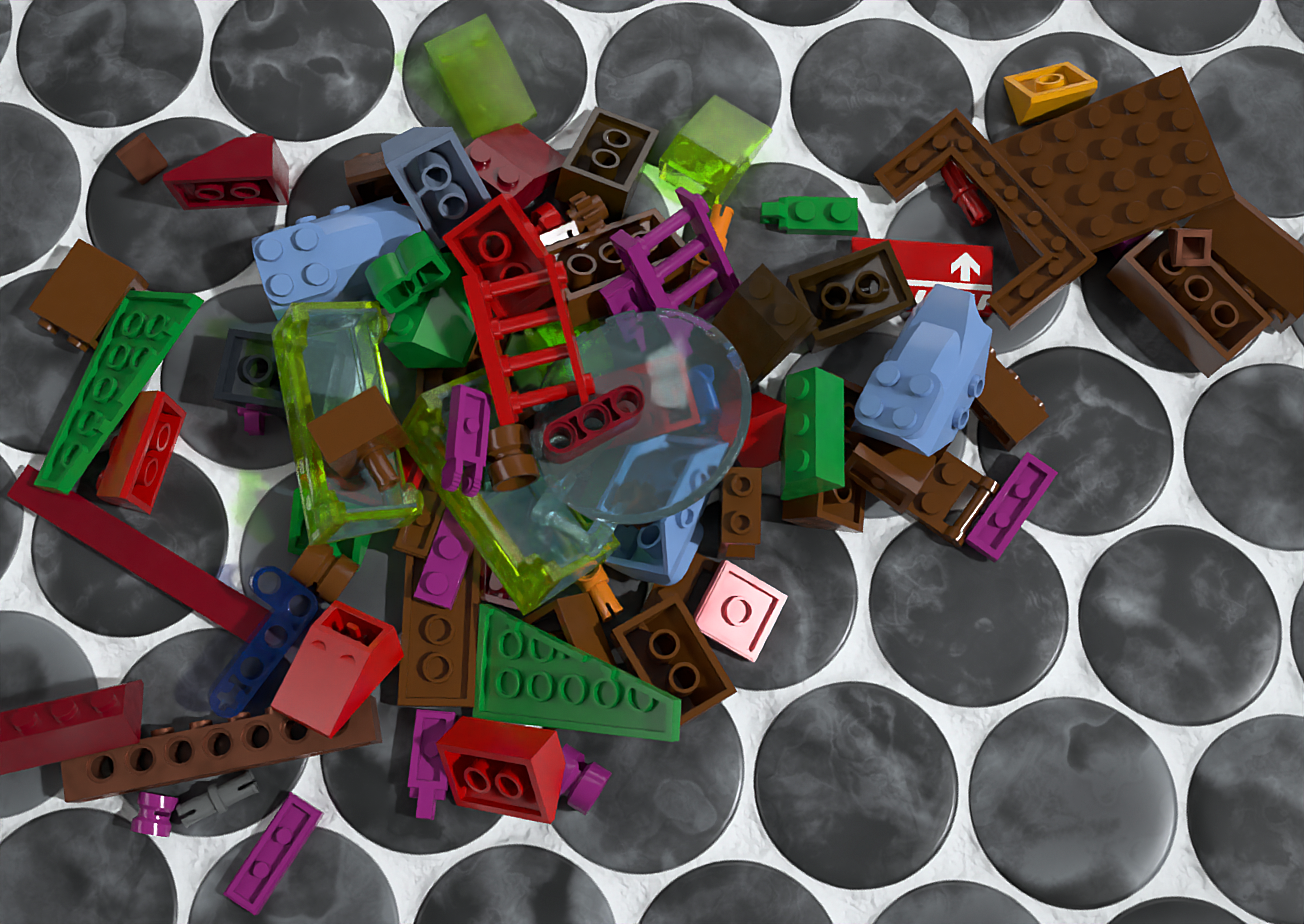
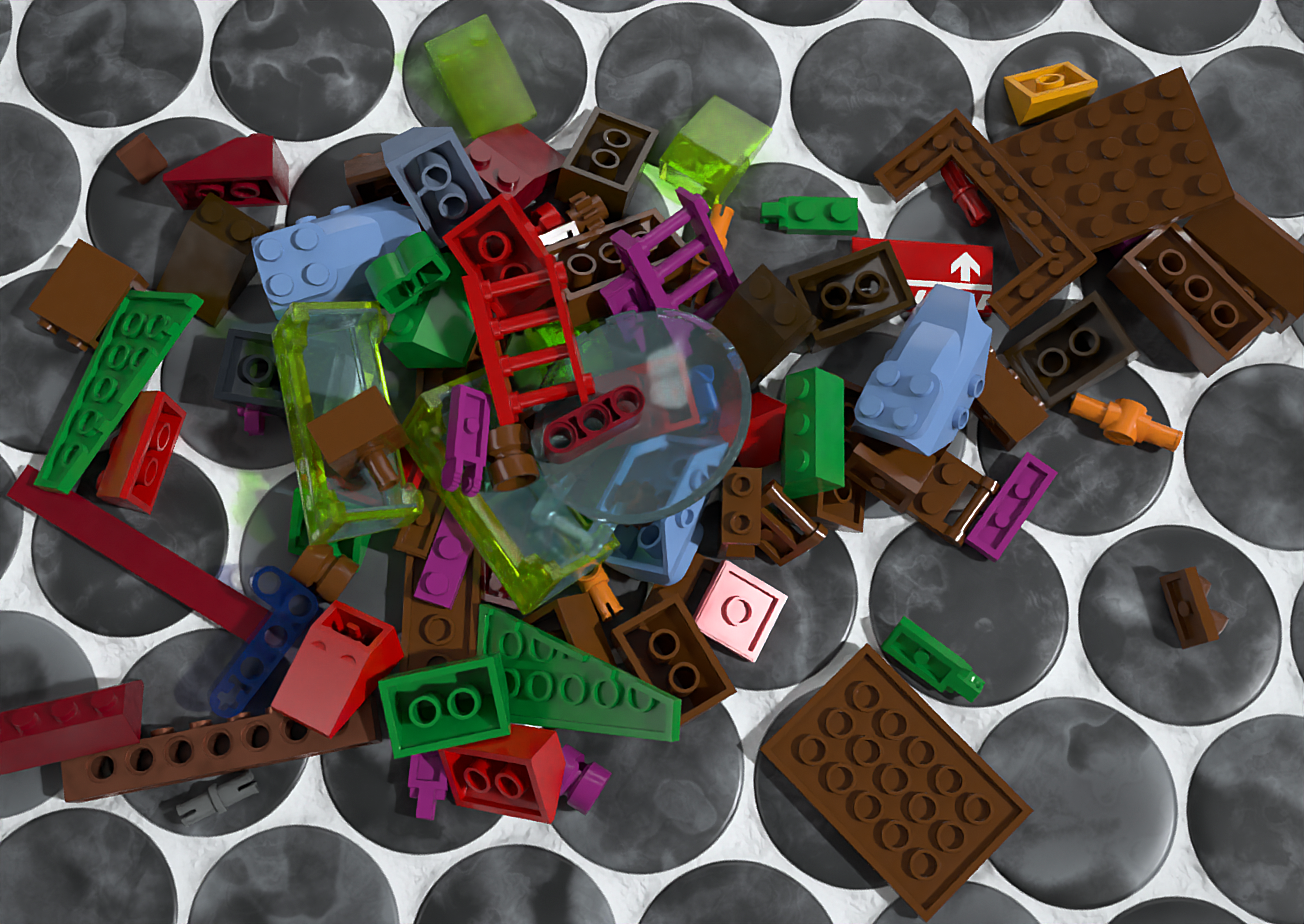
magenta wheel [130,791,179,837] -> none
magenta tile [223,792,325,915] -> none
copper slope [1168,228,1212,266] -> none
none -> dark brown slope [156,192,270,328]
none -> green slope [378,651,511,759]
none -> reddish brown plate [757,479,828,567]
none -> reddish brown plate [759,643,1034,923]
none -> green hinge [880,616,985,703]
none -> dark brown slope [1003,291,1141,411]
none -> orange pin [1068,392,1183,452]
none -> reddish brown tile [1159,566,1229,649]

